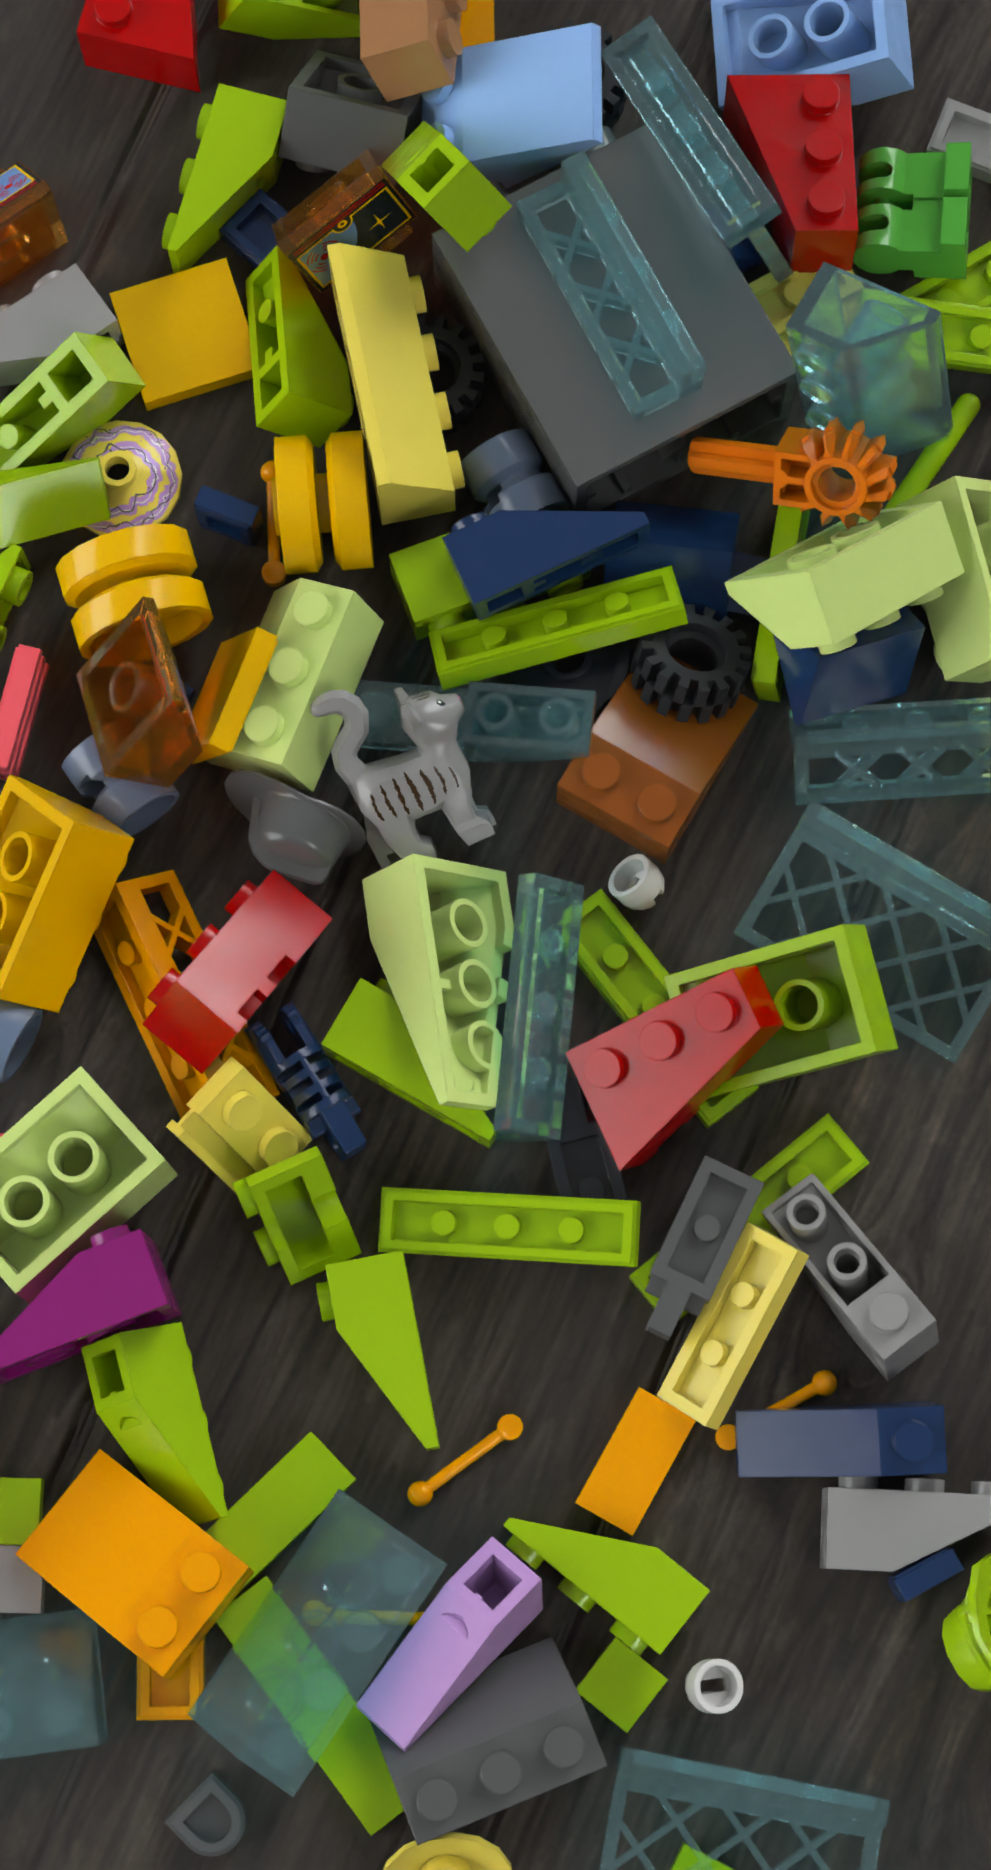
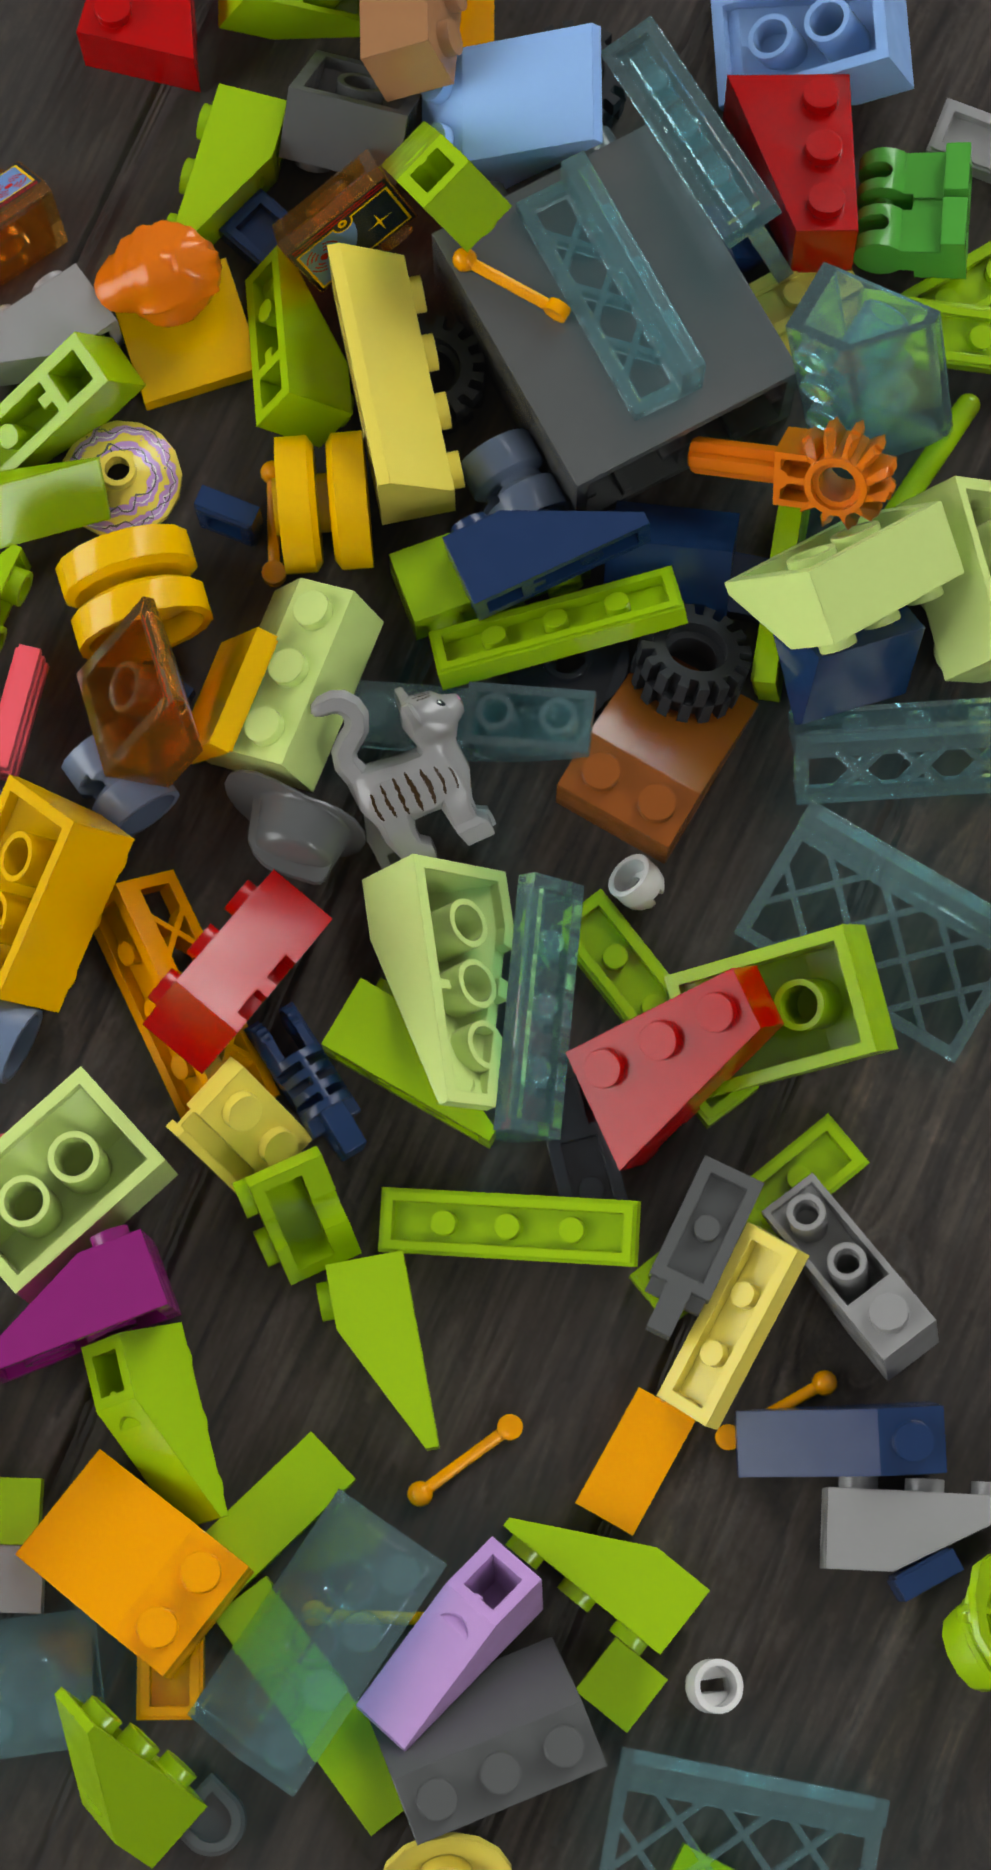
none -> lime slope [54,1686,208,1869]
none -> orange hair [94,220,223,328]
none -> light orange hinge [452,247,571,323]

